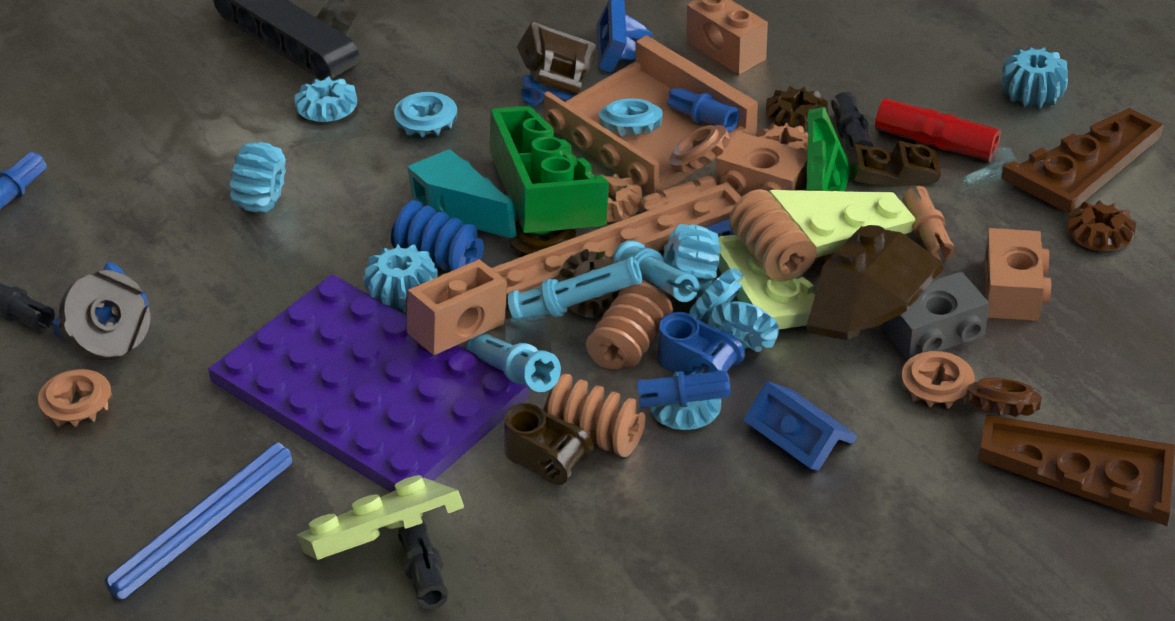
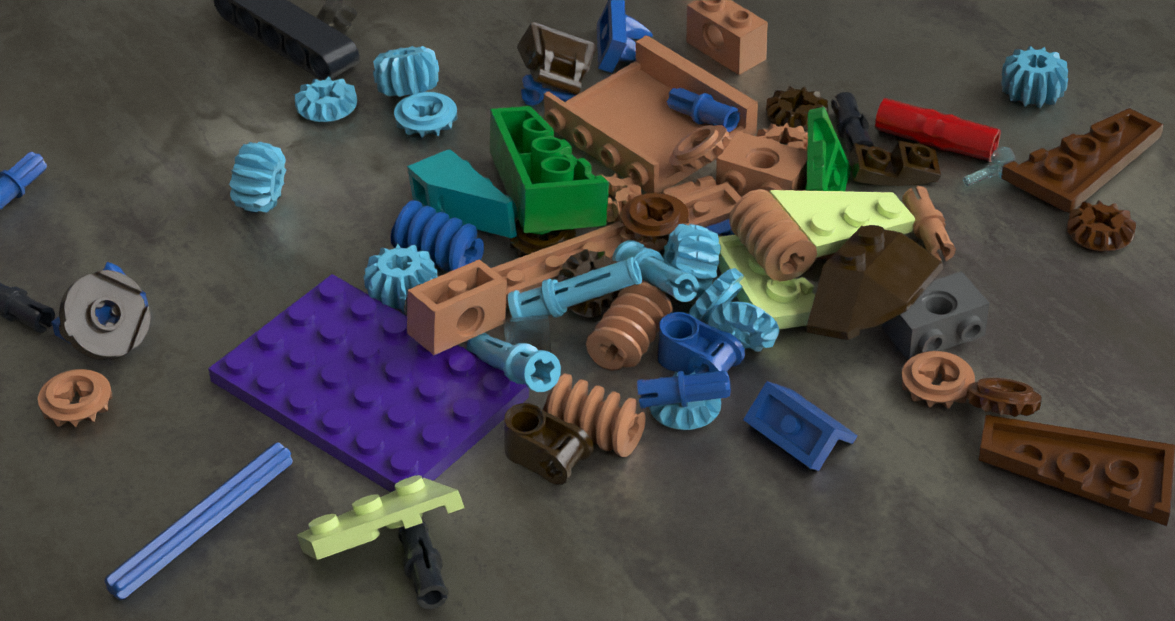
medium azure gear [599,98,663,137] -> none
nougat brick [984,228,1051,321] -> none
none -> medium azure gear [373,46,439,97]
none -> reddish brown gear [621,193,689,244]

